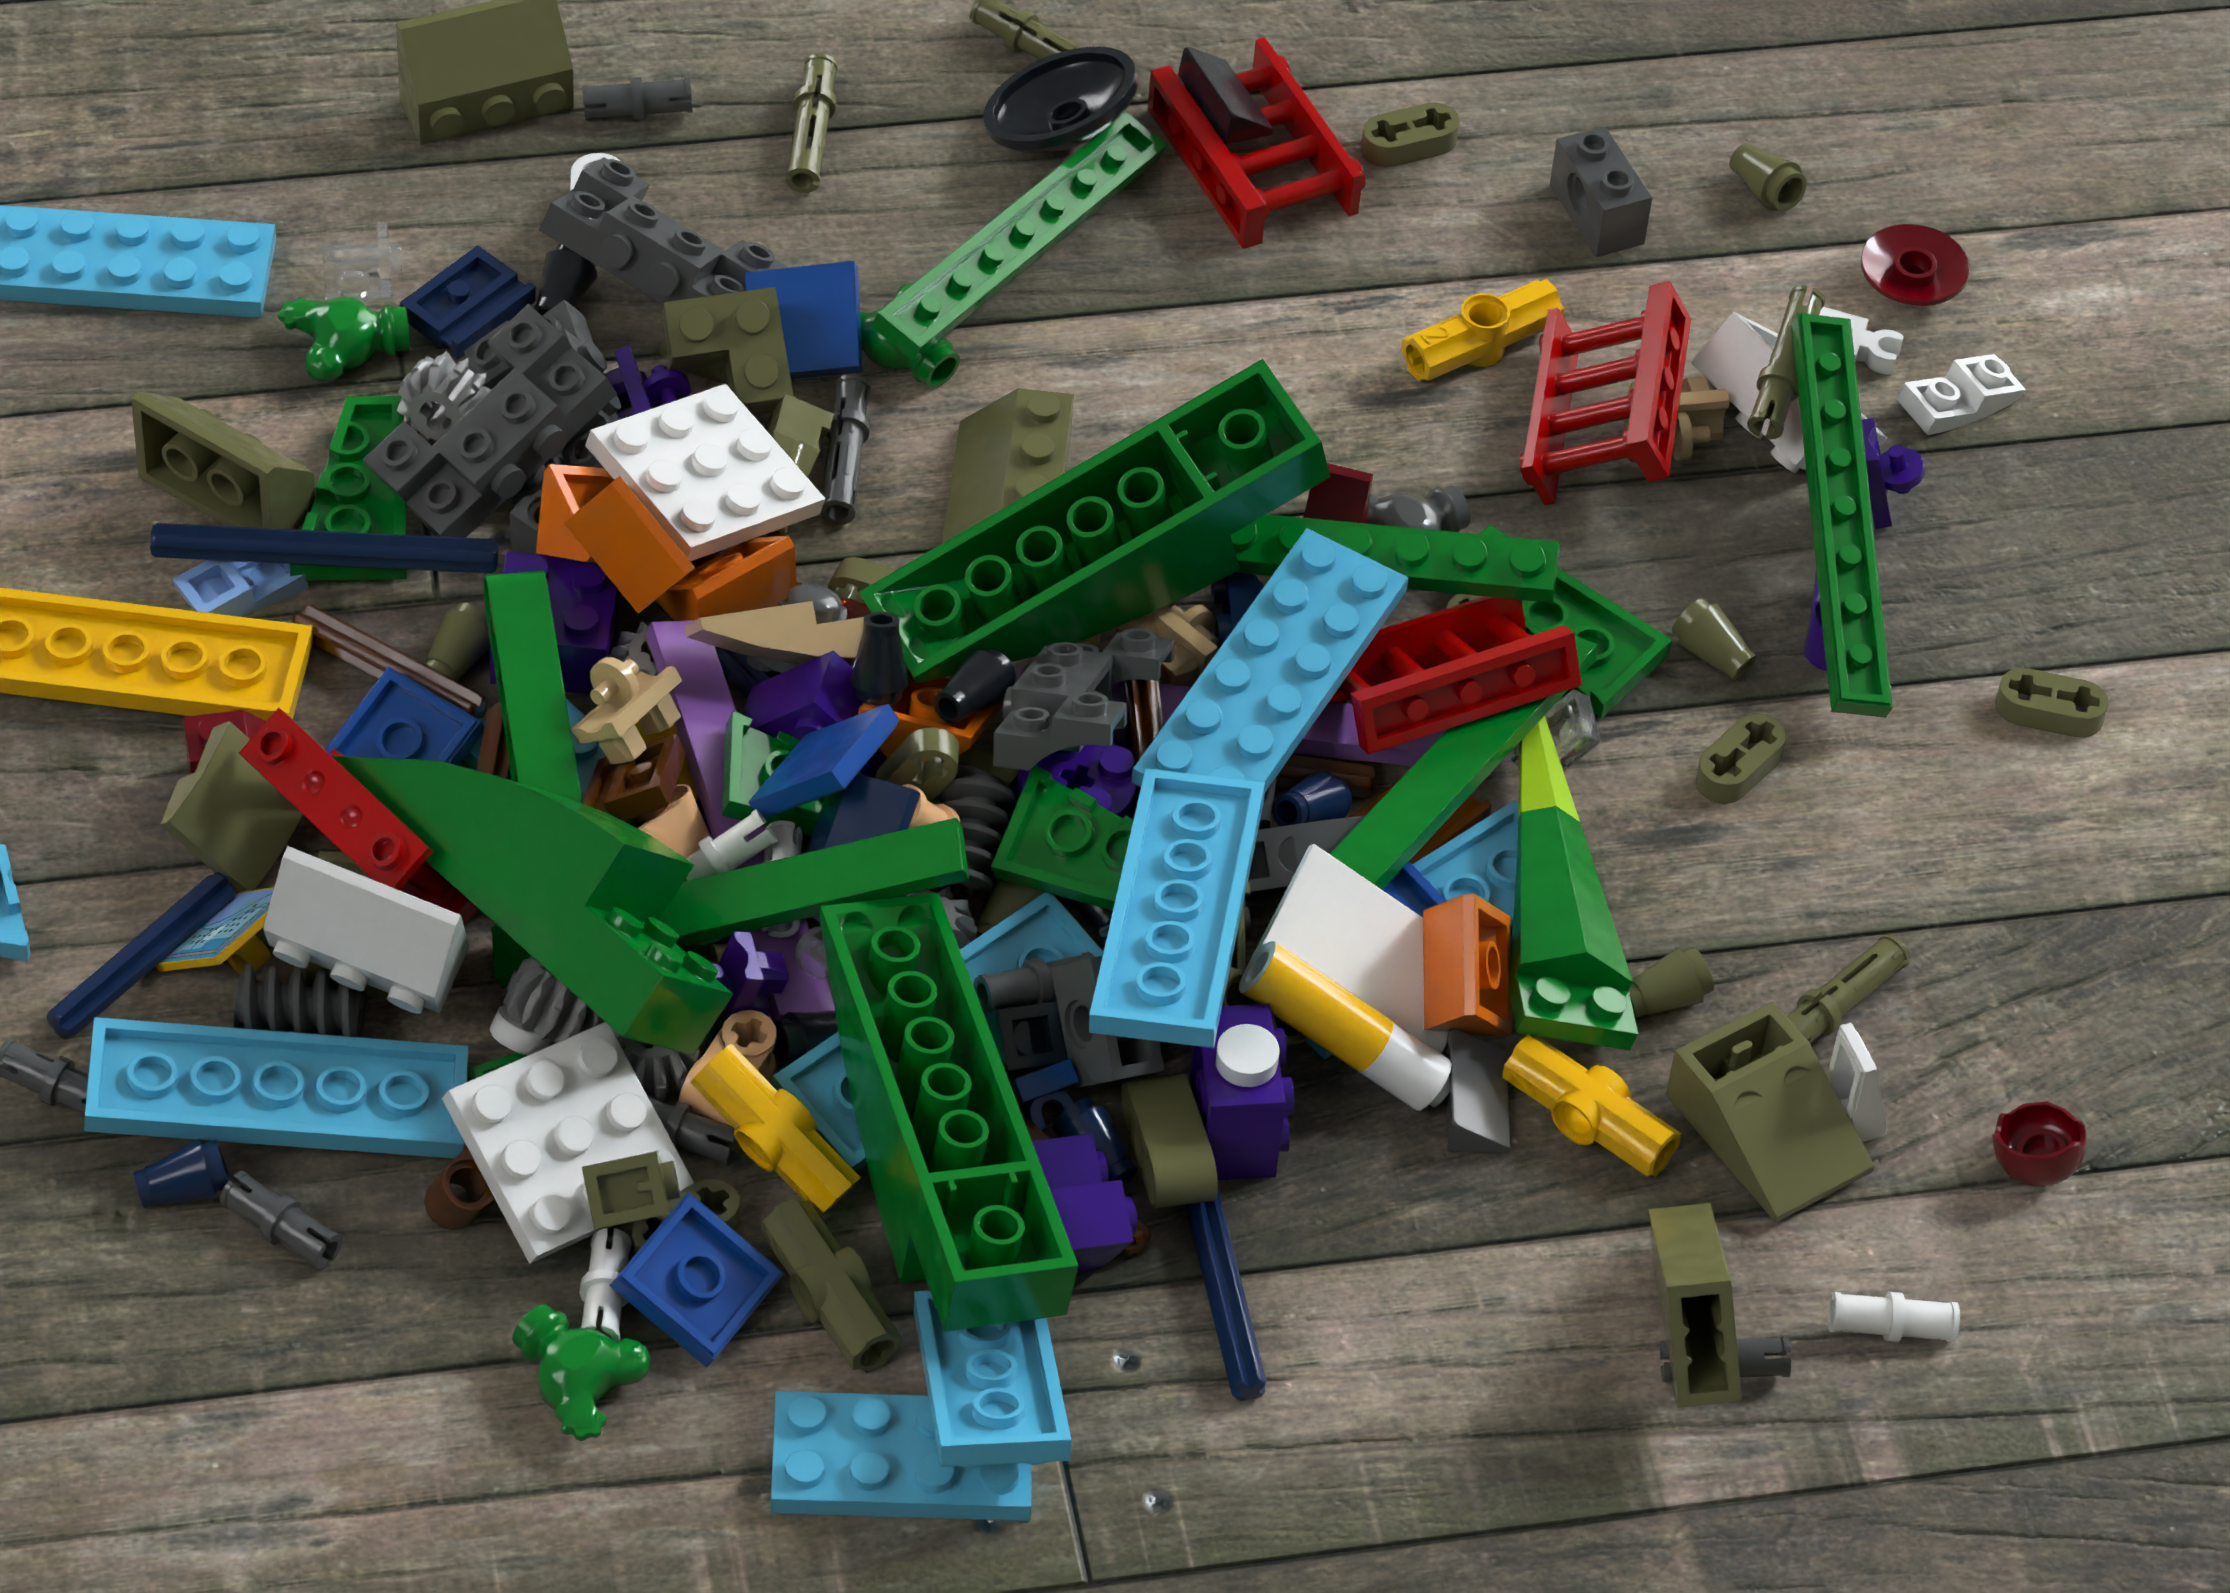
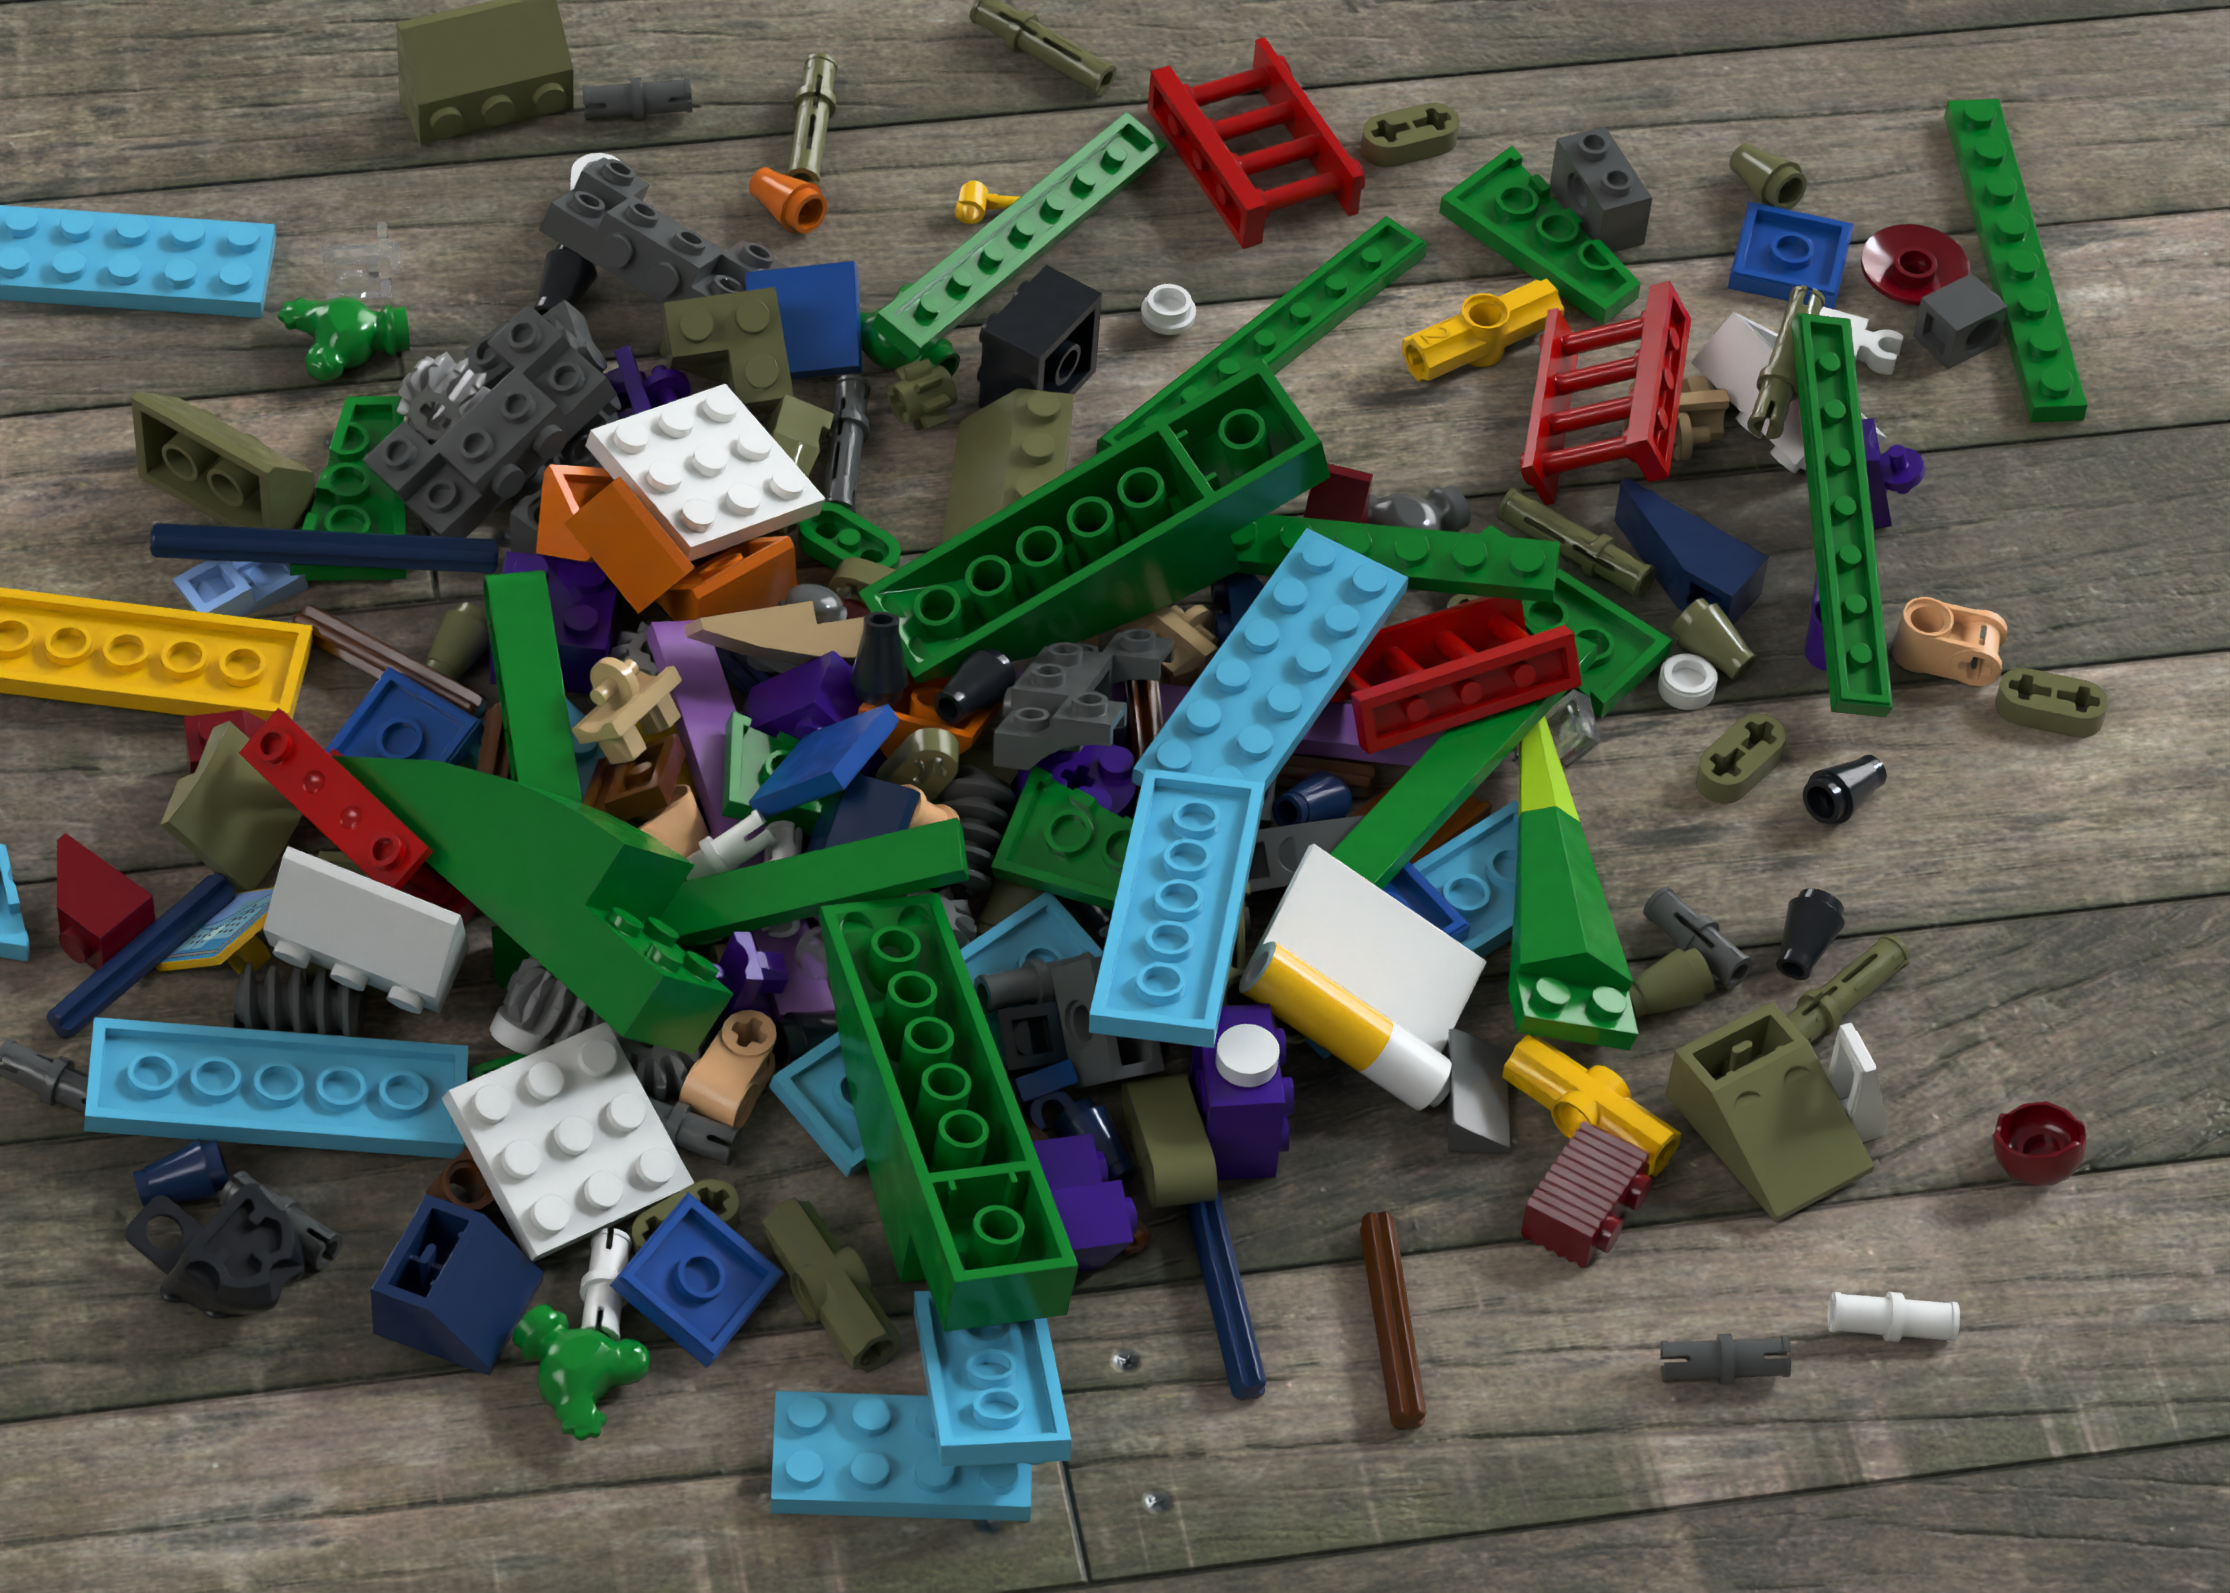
dark blue plate [400,245,536,359] -> none
olive bracket [582,1150,681,1229] -> none
yellow piece [690,1043,861,1217] -> none
black dish [983,46,1139,153] -> none
black slope [1178,47,1274,144] -> none
orange slope [1423,894,1512,1036] -> none
olive slope [1648,1203,1742,1408] -> none
white slope [1896,354,2026,435] -> none
none -> dark red slope [57,833,155,970]
none -> black piece [125,1183,304,1319]
none -> dark blue slope [371,1194,543,1376]
none -> orange cone [749,167,827,234]
none -> green plate [798,502,901,571]
none -> olive gear [888,359,957,431]
none -> yellow hand [955,181,1020,224]
none -> black brick [977,265,1102,409]
none -> green tile [1096,216,1428,454]
none -> white plate [1141,284,1196,335]
none -> reddish brown axle [1360,1211,1426,1430]
none -> green wing [1439,146,1641,325]
none -> olive pin [1497,488,1657,599]
none -> dark red brick [1521,1121,1653,1268]
none -> dark blue slope [1614,477,1769,625]
none -> dark grey pin [1643,887,1753,989]
none -> white tile [1658,654,1718,710]
none -> blue tile [1728,202,1854,310]
none -> black cone [1776,888,1845,980]
none -> black cone [1803,755,1887,824]
none -> light nougat piece [1892,597,2007,686]
none -> dark grey brick [1913,273,2007,369]
none -> green plate [1944,99,2088,423]

